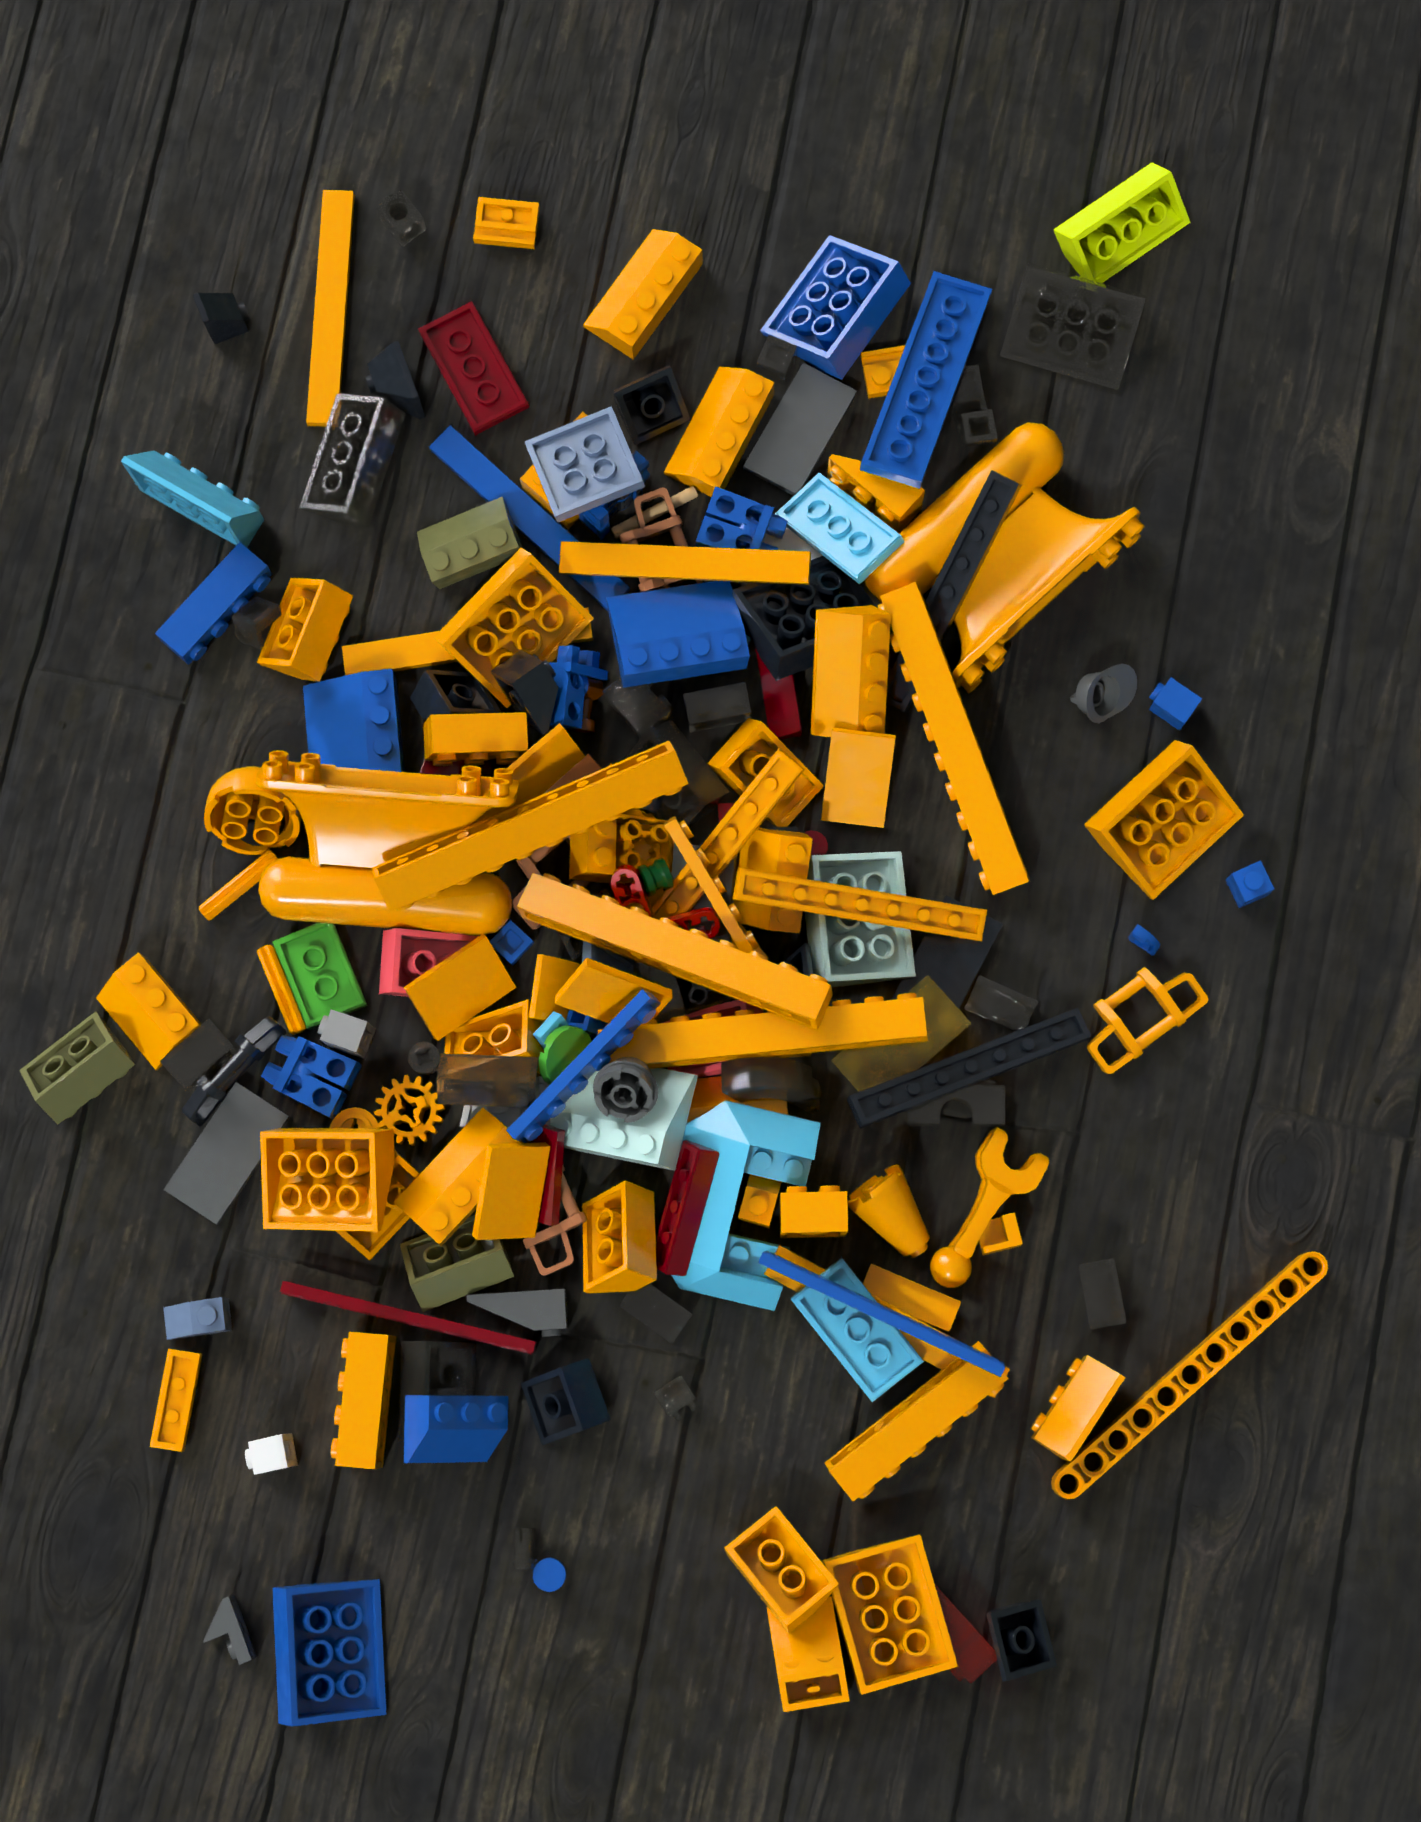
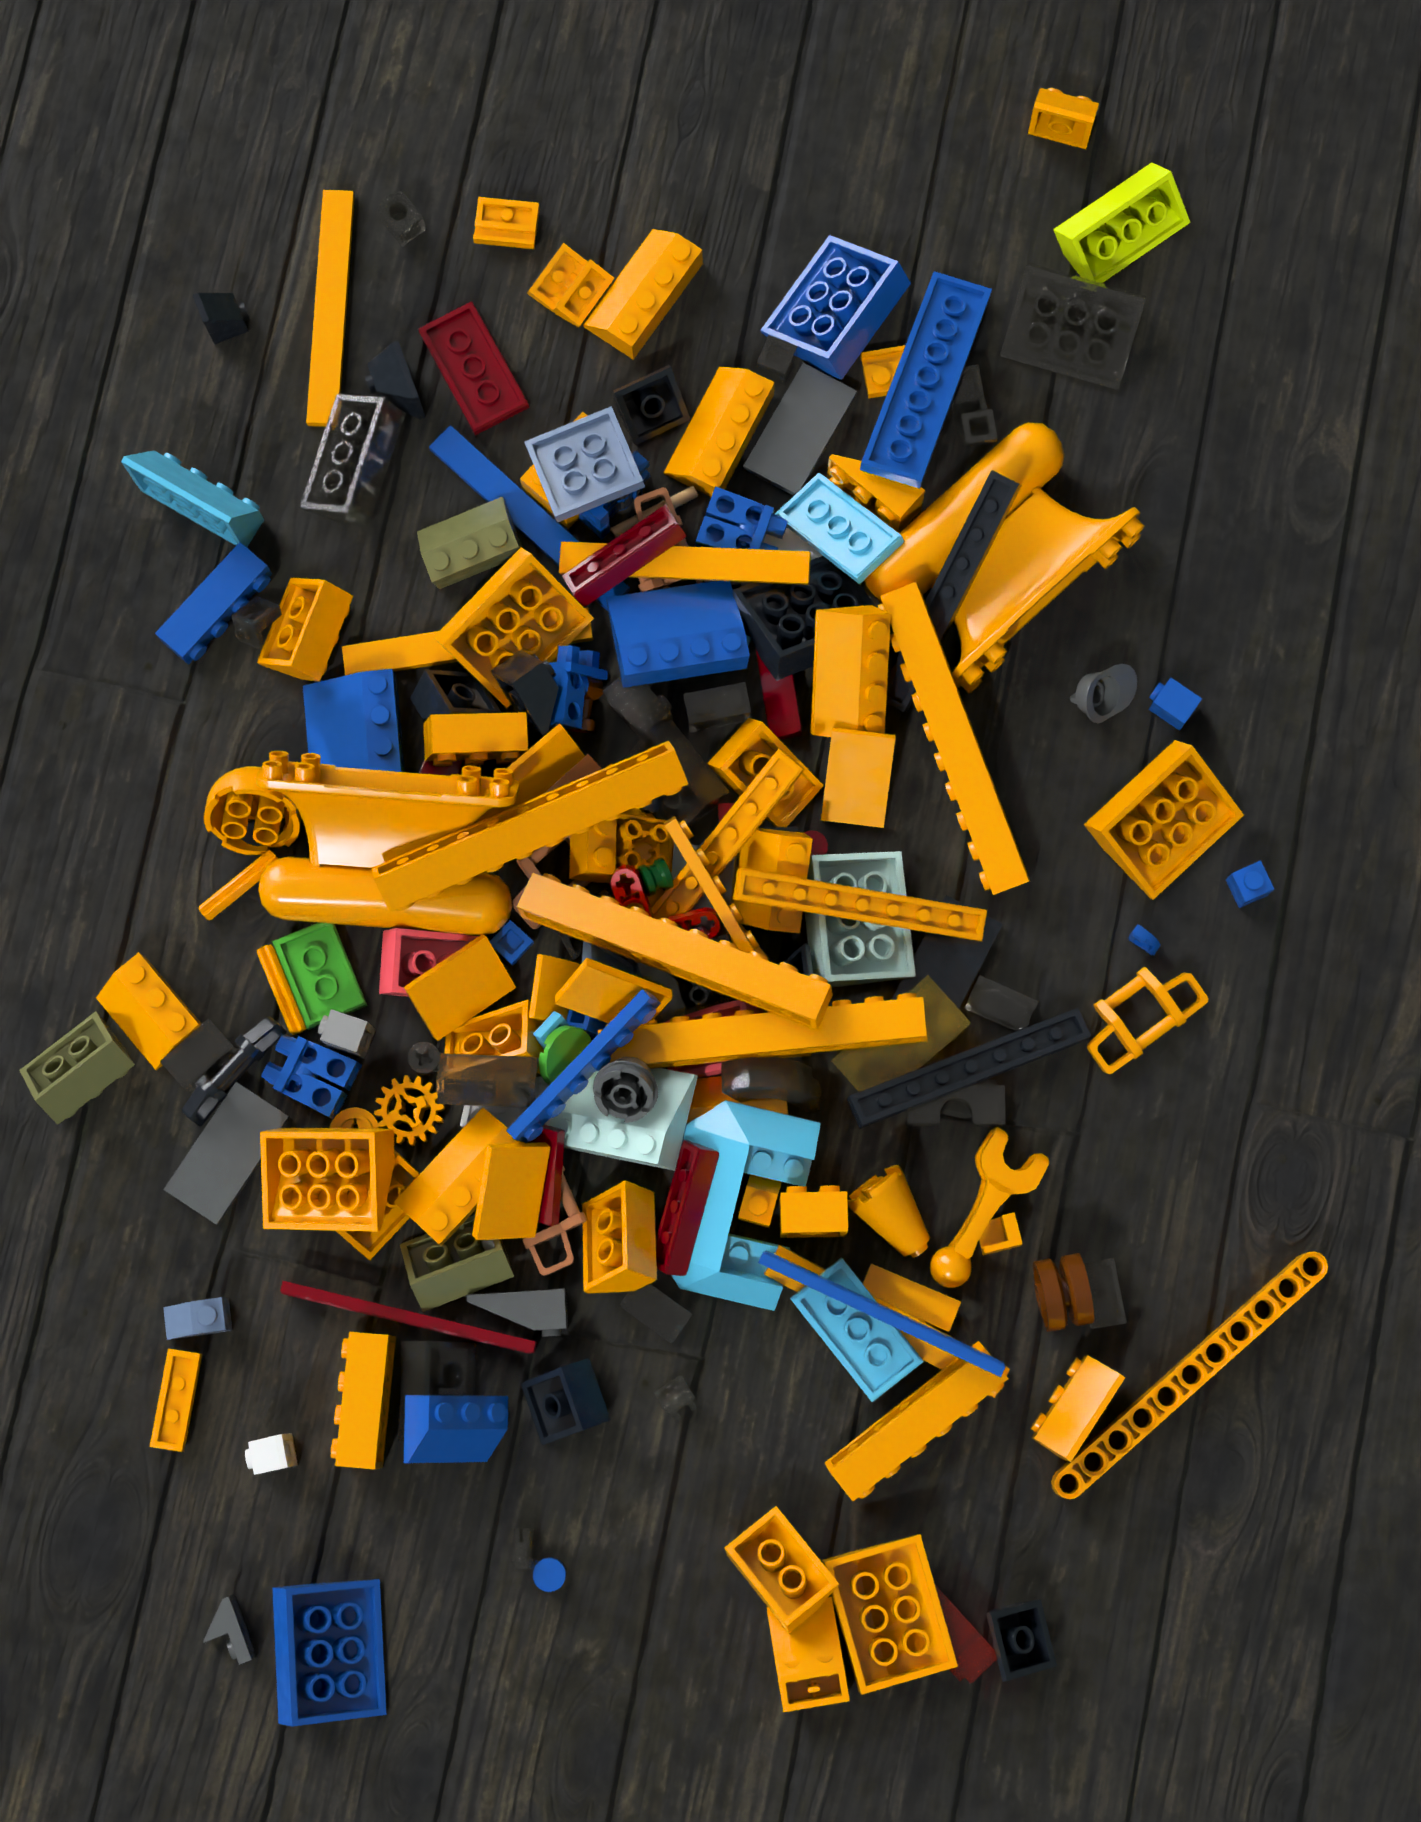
none -> light orange slope [527,243,614,327]
none -> dark red slope [562,504,686,607]
none -> light orange slope [1028,88,1099,149]
none -> reddish brown wheel [1033,1253,1095,1332]

